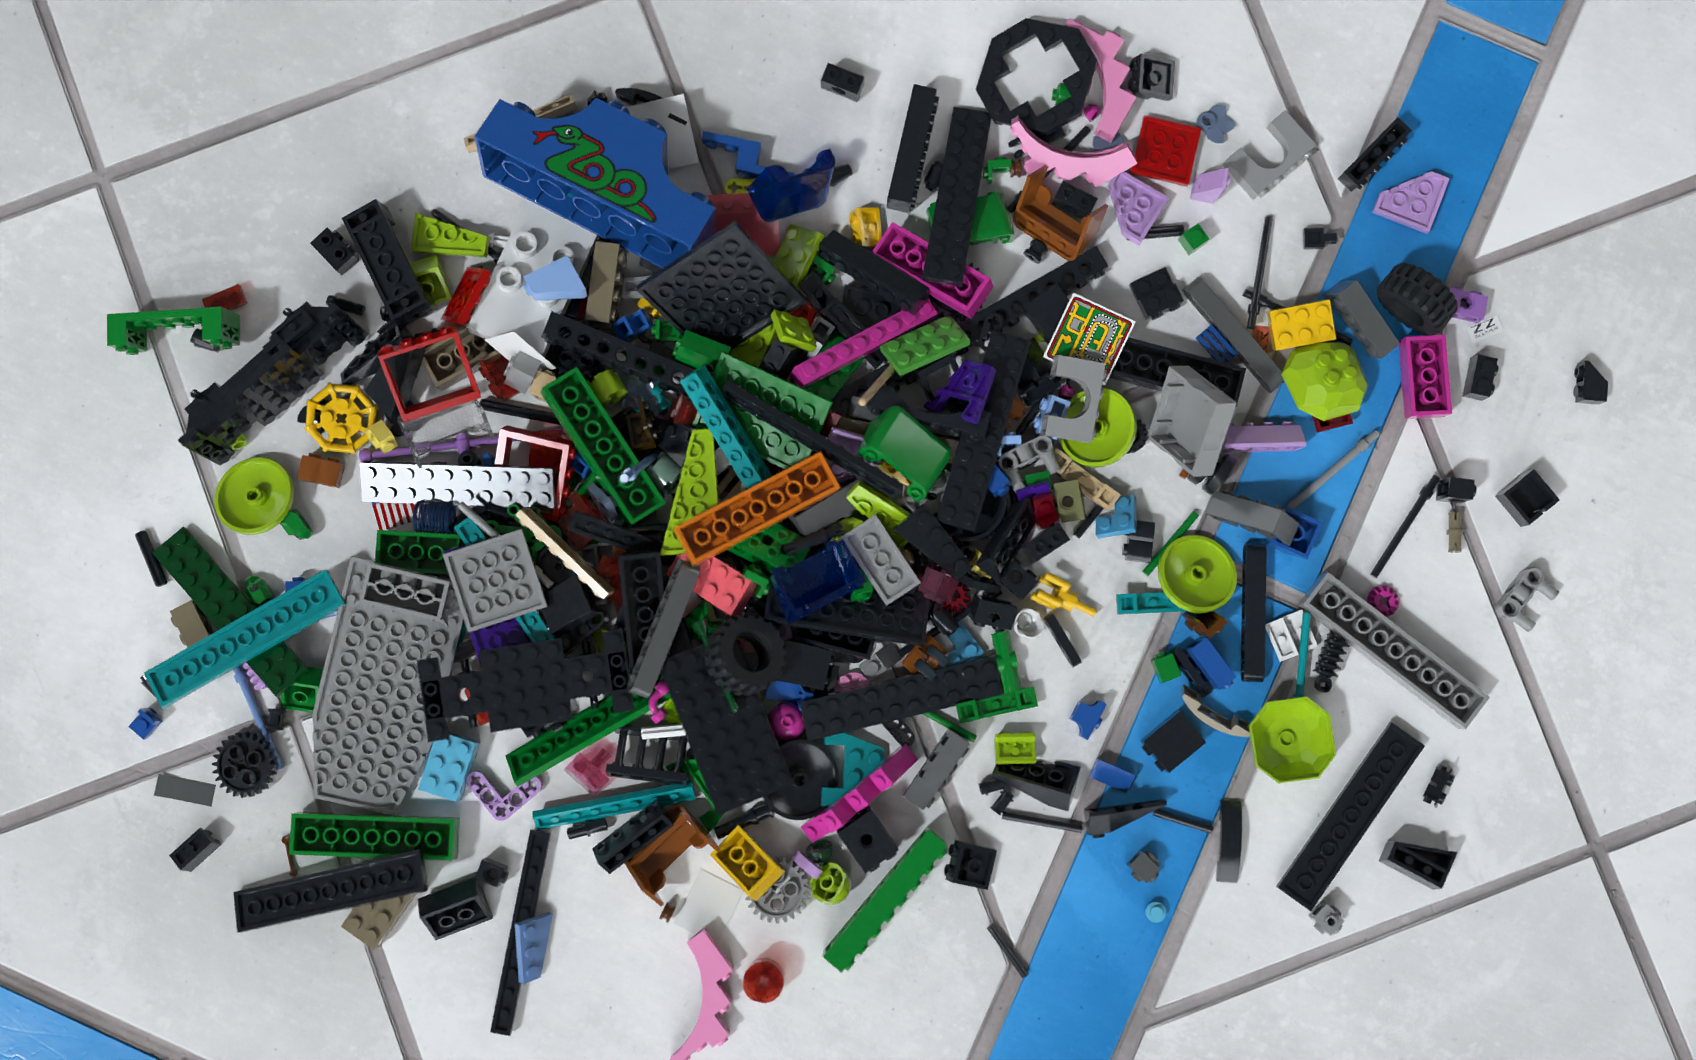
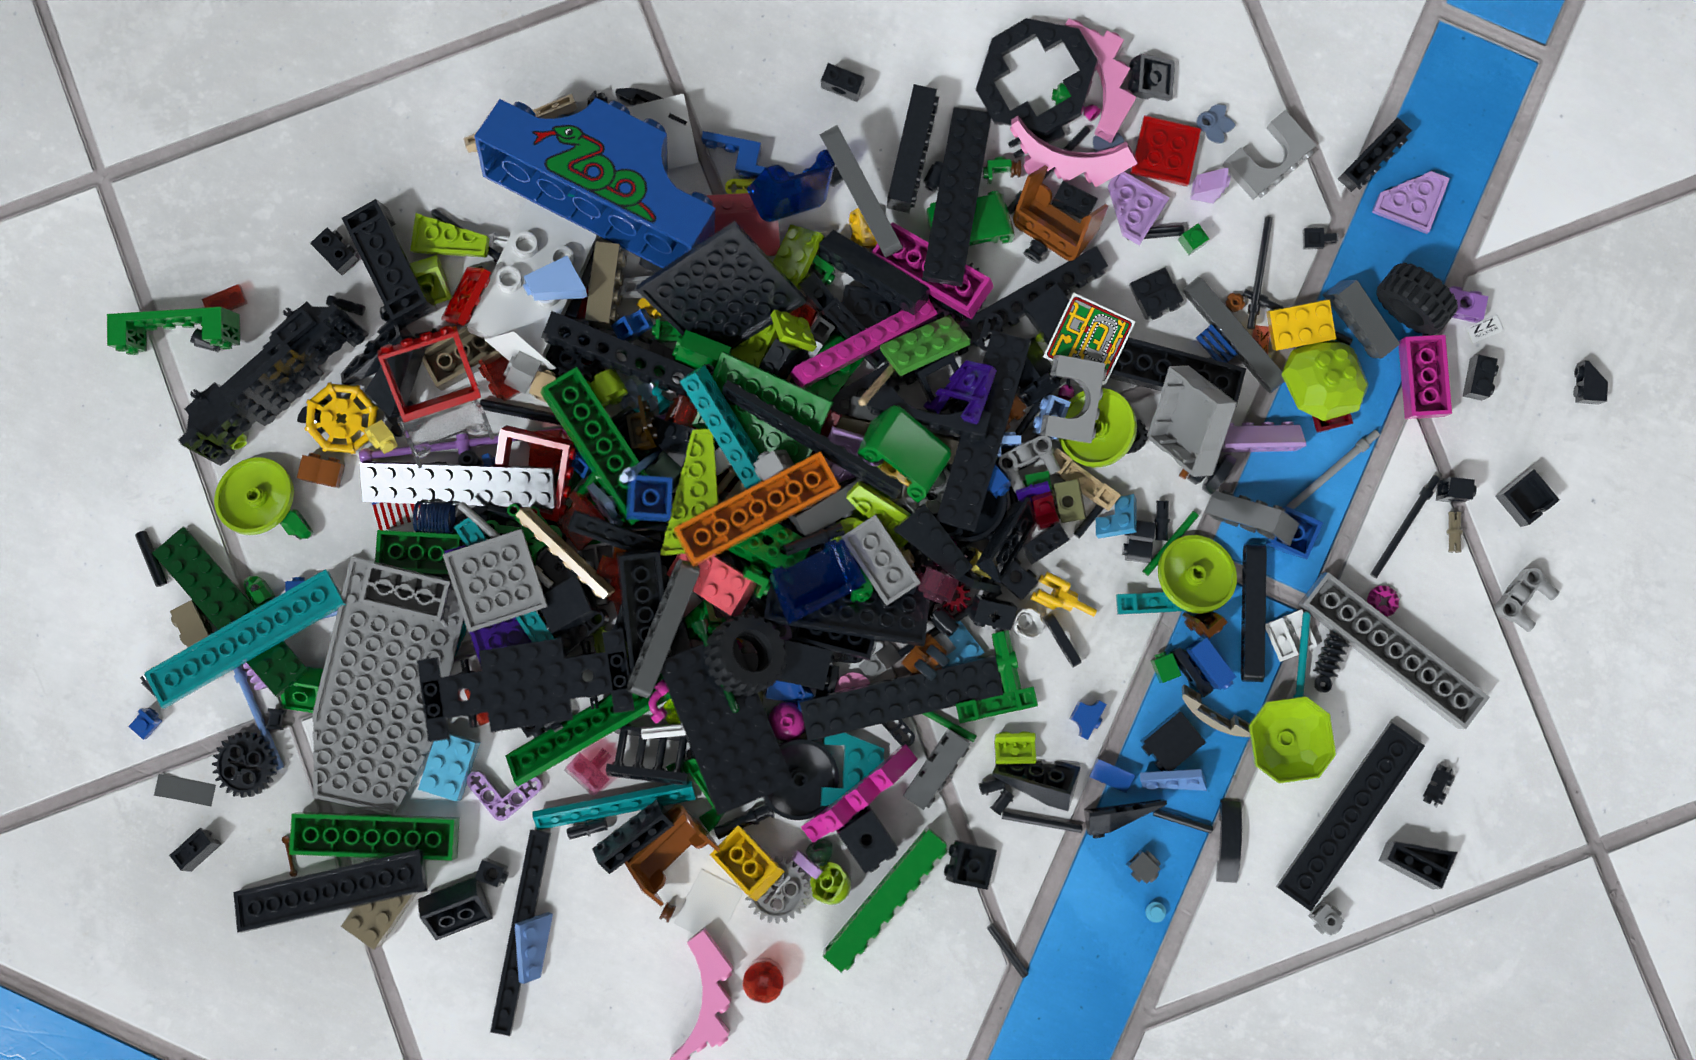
none -> blue brick [626,475,673,522]
none -> light grey brick [753,449,795,481]
none -> dark grey beam [819,125,903,258]
none -> medium blue wing [1140,769,1207,791]
none -> black pin [1154,501,1170,541]
none -> dark orange plate [1225,293,1245,312]

